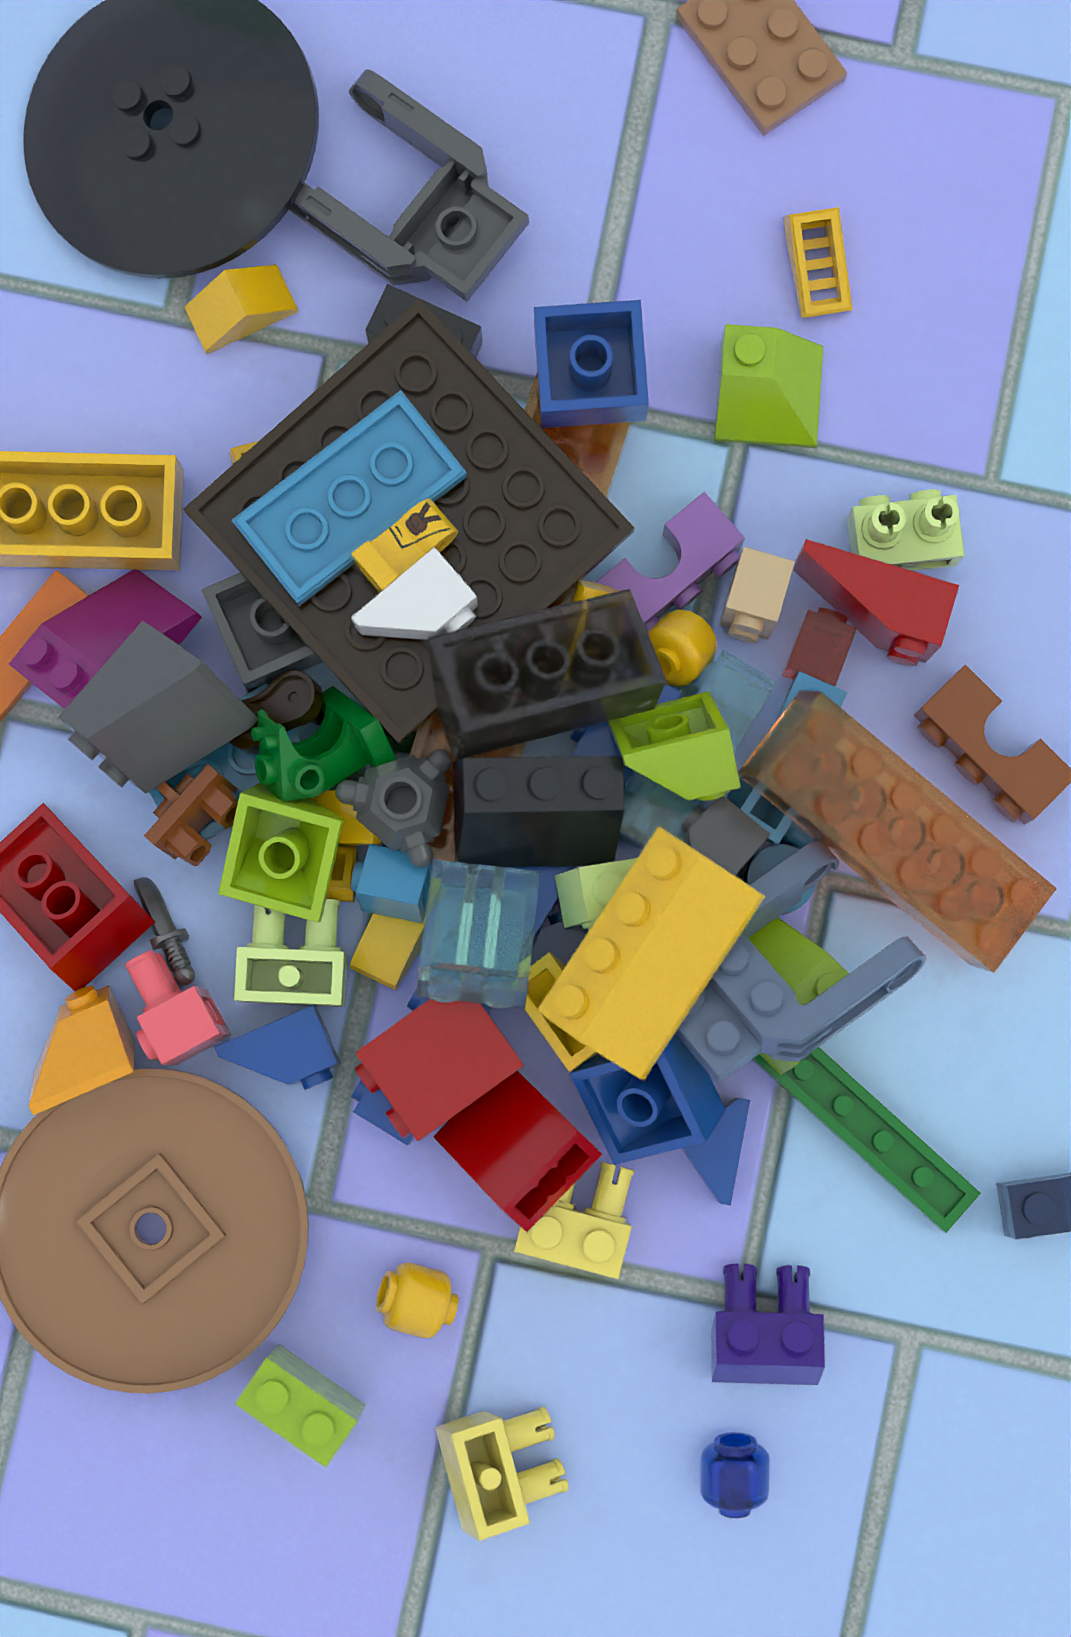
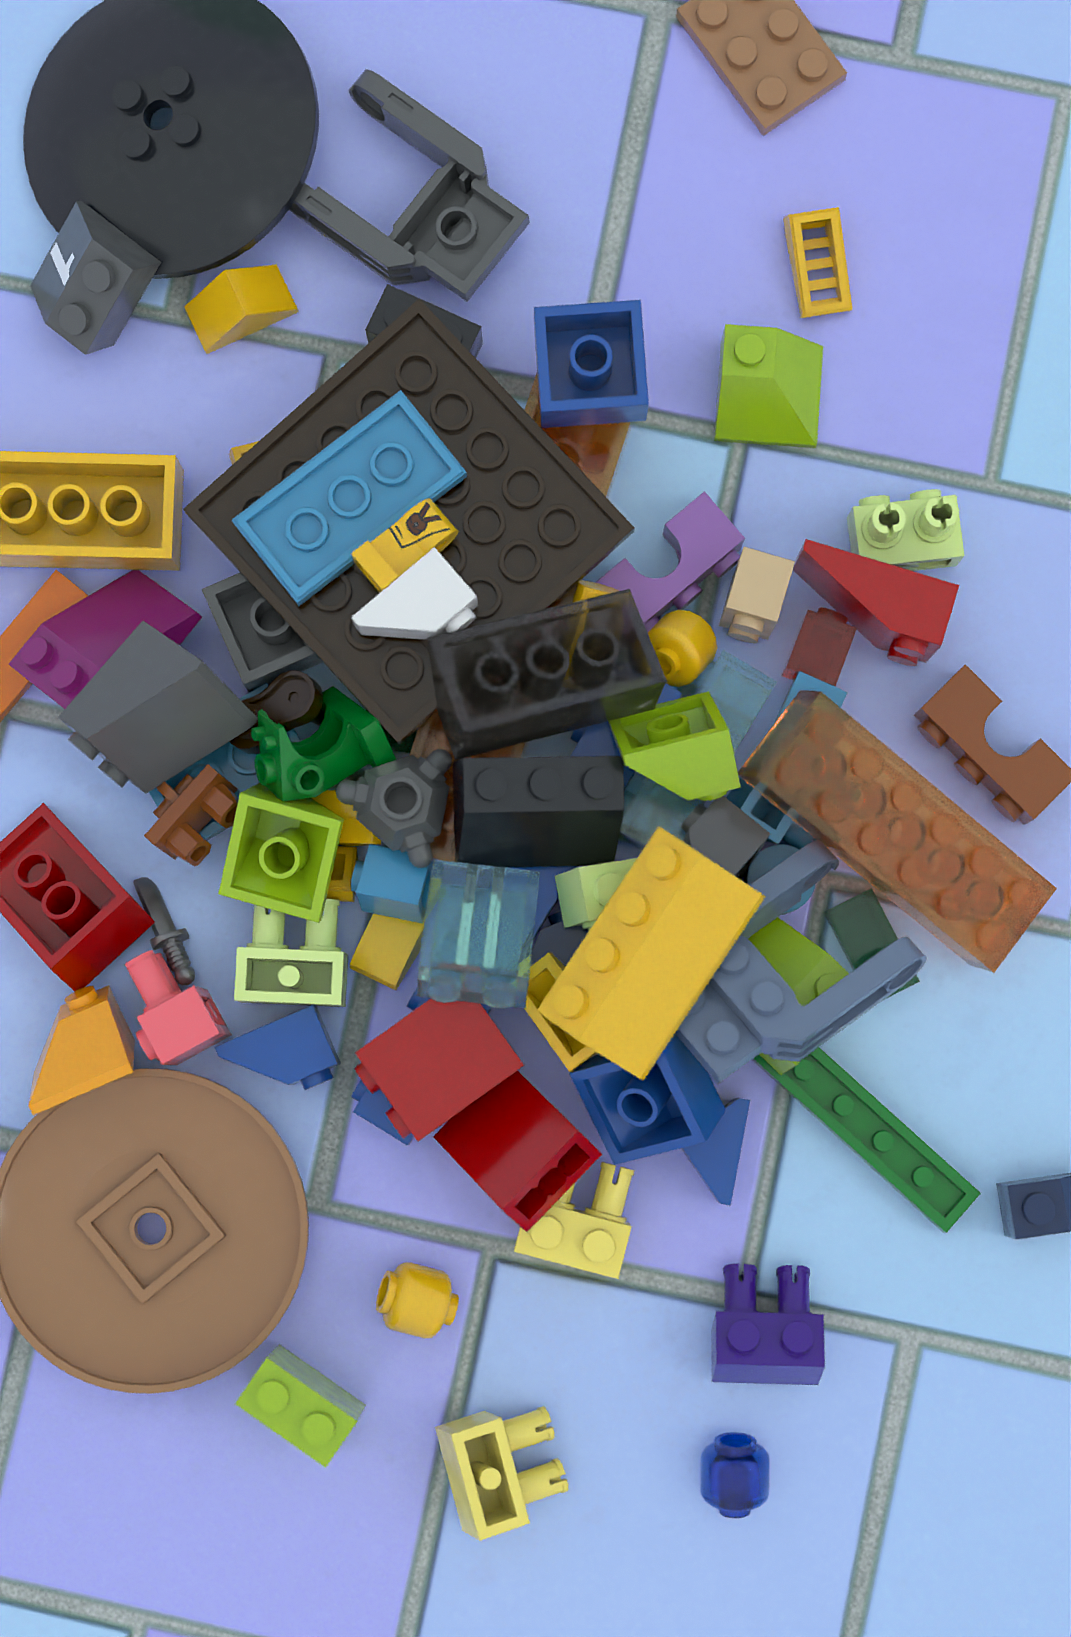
none -> dark grey slope [30,200,161,355]
none -> clear green tile [823,888,920,999]

